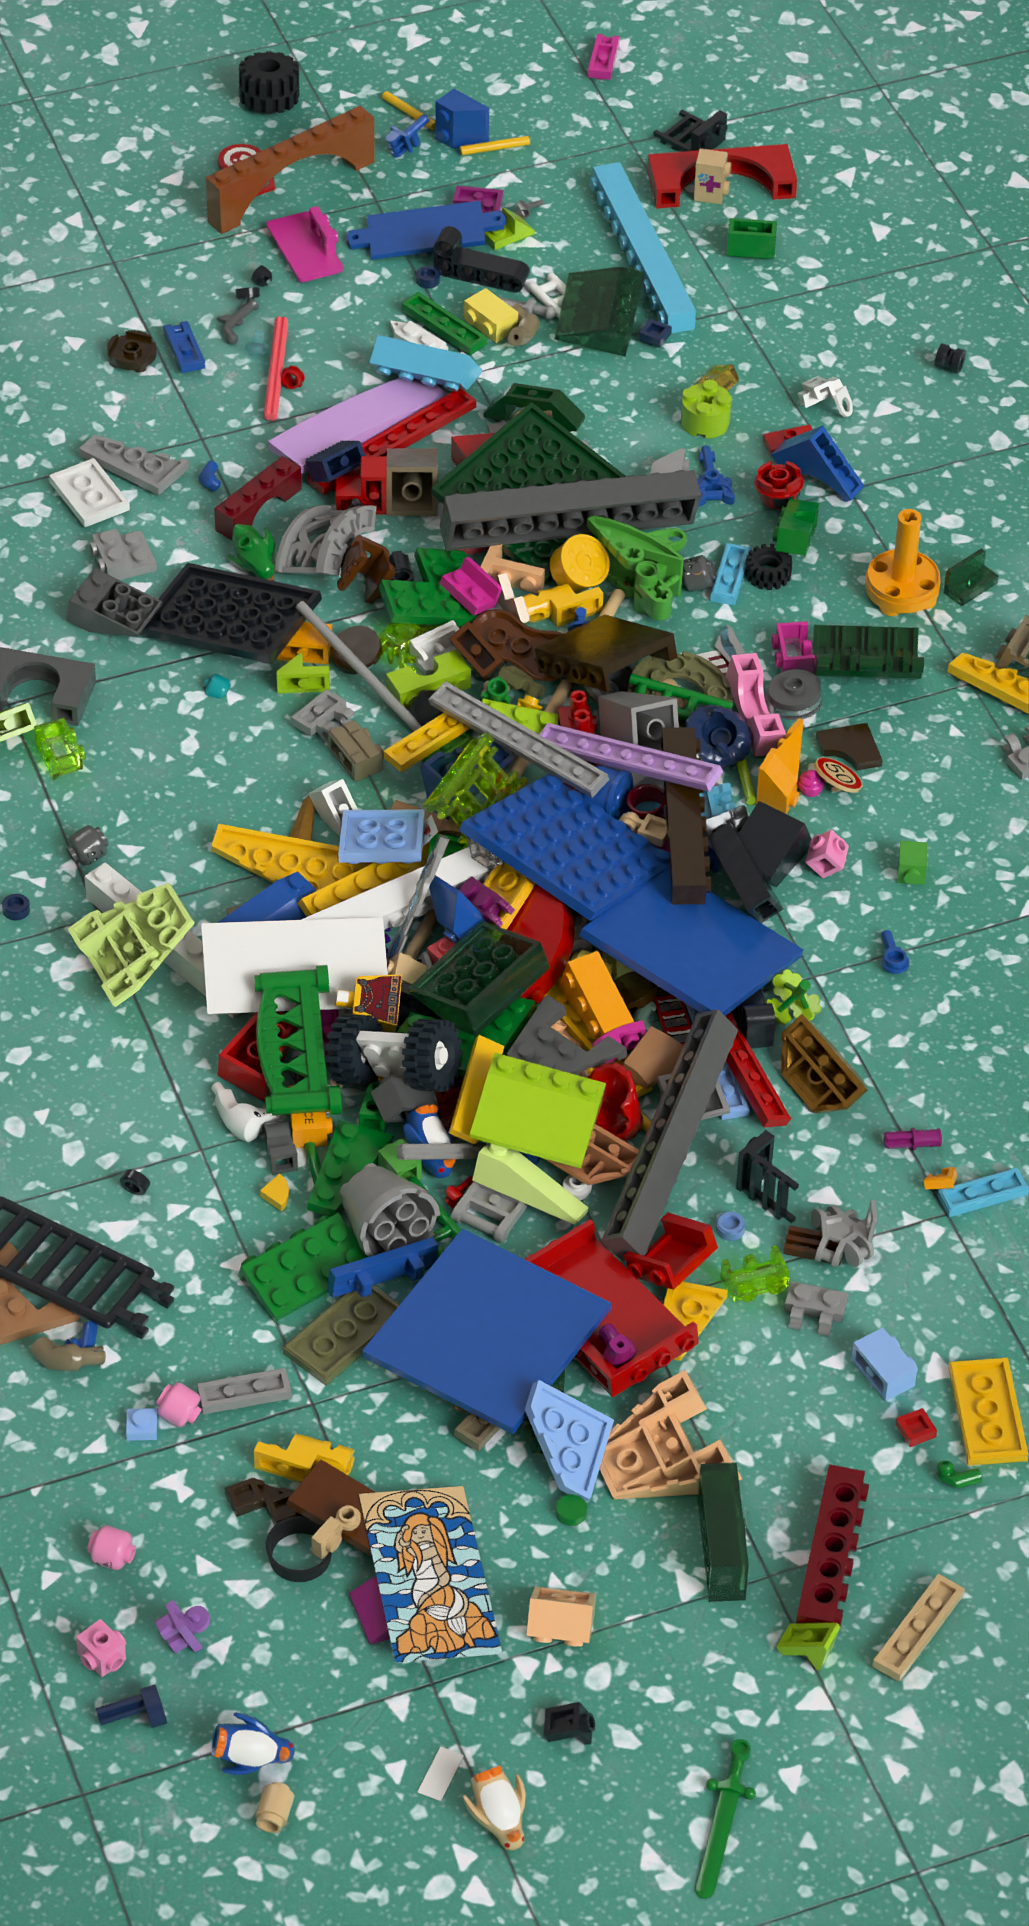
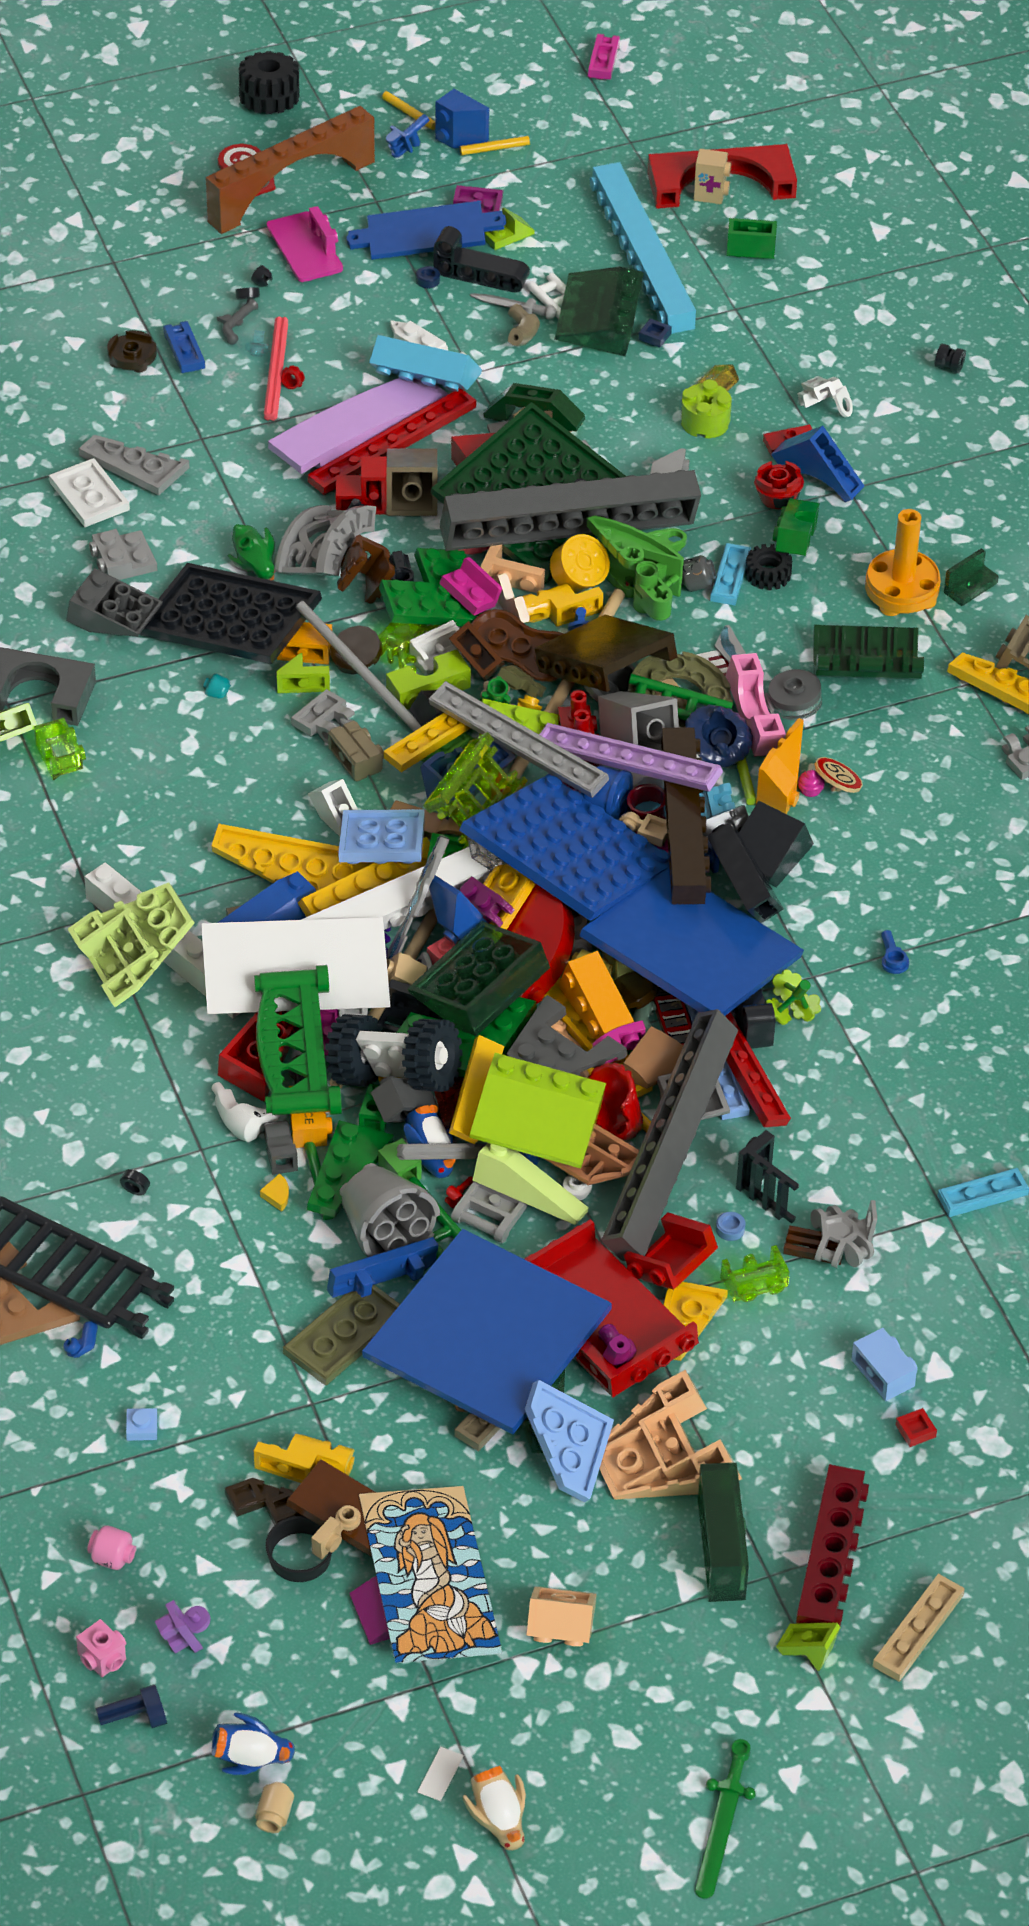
dark blue tile [2,894,30,920] -> none
dark tan arm [30,1337,106,1372] -> none
dark grey head [67,825,109,866] -> none
bright pink head [155,1382,202,1427] -> none
light grey plate [197,1368,292,1415] -> none
blue arm [199,461,221,492] -> none
dark red arch [214,456,302,540] -> none
green bracket [238,1213,367,1322] -> none
pearl gold bar [289,795,315,841] -> none
dark blue brick [305,440,365,483] -> none
torso [336,975,402,1033] -> none
green plate [401,292,487,356] -> none
white sticker [423,815,438,846] -> none
light yellow brick [464,288,518,343] -> none
flat silver hand [515,199,544,219] -> none
black bracket [543,1702,595,1745] -> none
green tile [556,1494,587,1526] -> none
black plate [653,110,728,152] -> none
blue piece [697,445,735,507] -> none
dark pink window [771,621,815,674] -> none
pearl gold wedge [781,1014,868,1114] -> none
light grey plate [784,1281,849,1336] -> none
bright pink brick [805,829,849,879] -> none
dark brown tile [816,723,882,771] -> none
magenta axle [884,1128,942,1150] -> none
bright green brick [897,841,927,885] -> none
light orange tile [924,1167,957,1190] -> none
green arm [936,1460,982,1489] -> none
yellow tile [948,1358,1028,1466] -> none

